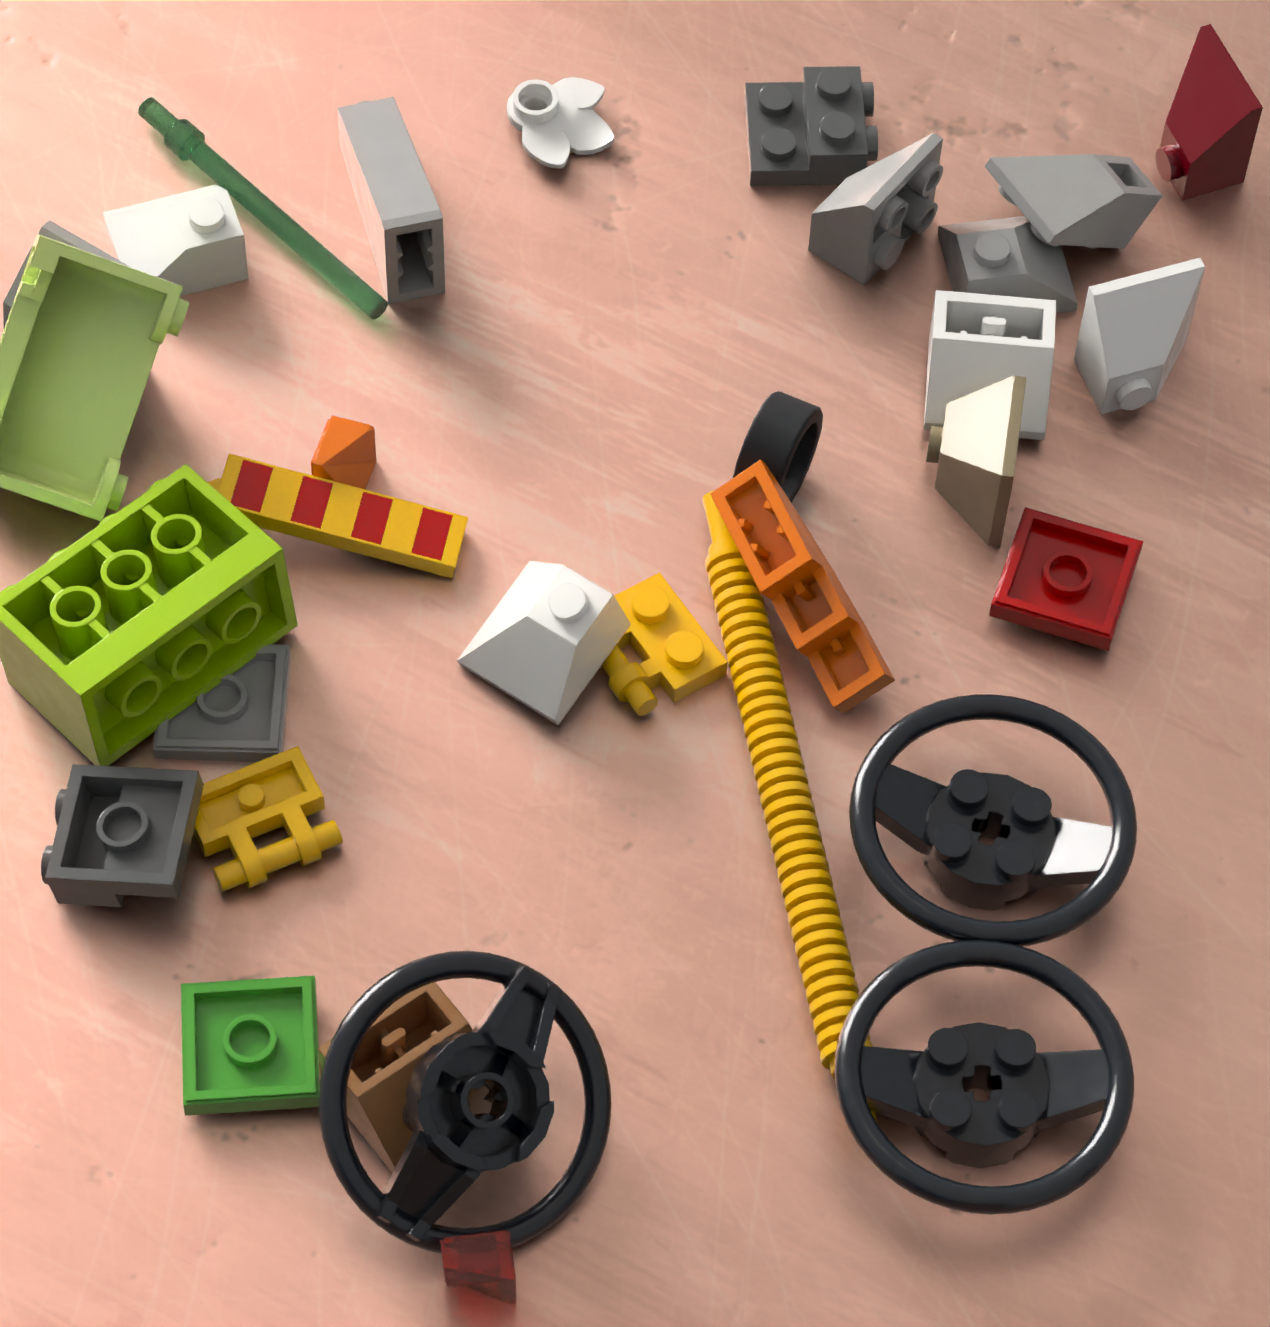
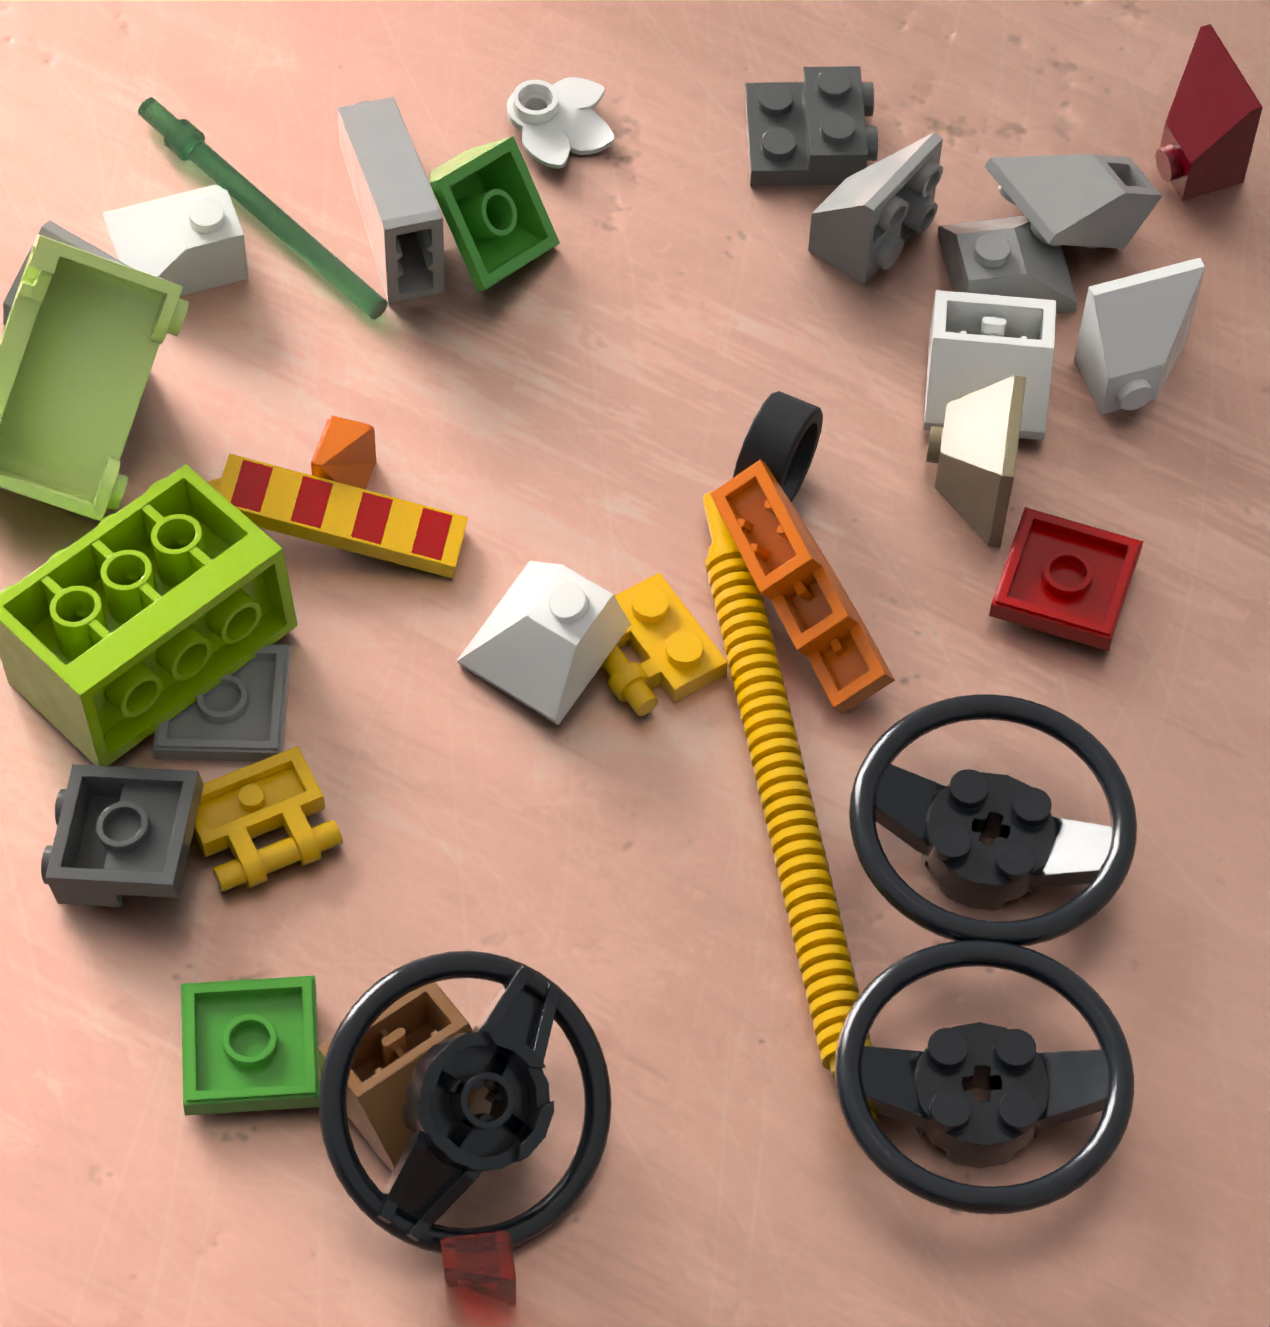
none -> bright green slope [429,136,560,291]

